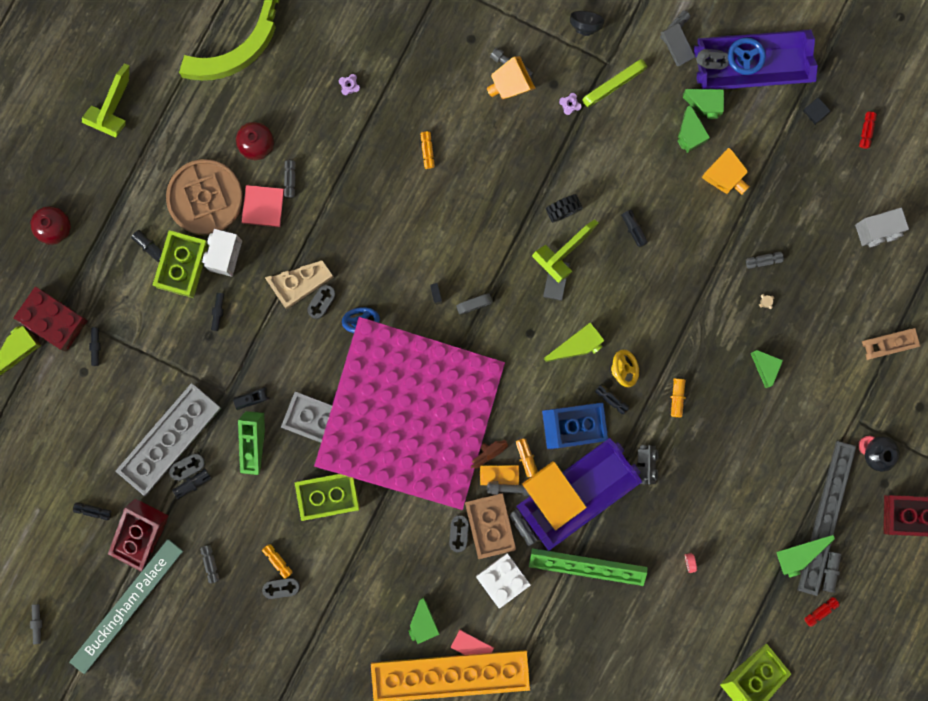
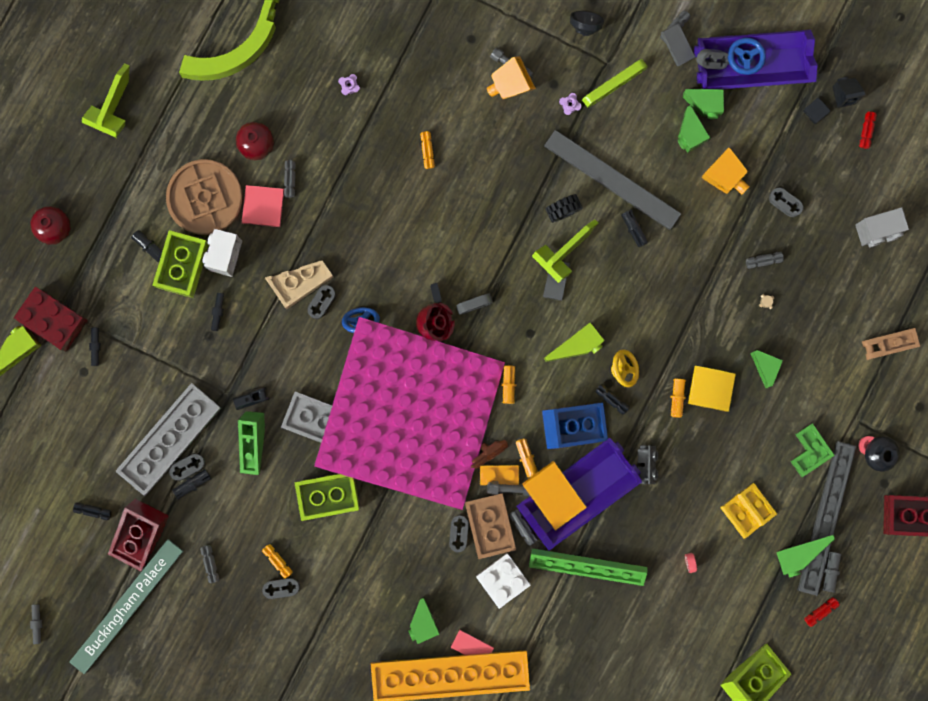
none -> dark red cylinder [416,303,455,341]
none -> light orange axle [501,365,517,404]
none -> dark grey tile [544,130,681,230]
none -> yellow slope [688,366,735,412]
none -> yellow slope [720,483,777,538]
none -> dark grey beam [769,188,803,217]
none -> bright green plate [791,423,835,477]
none -> black slope [832,77,865,108]

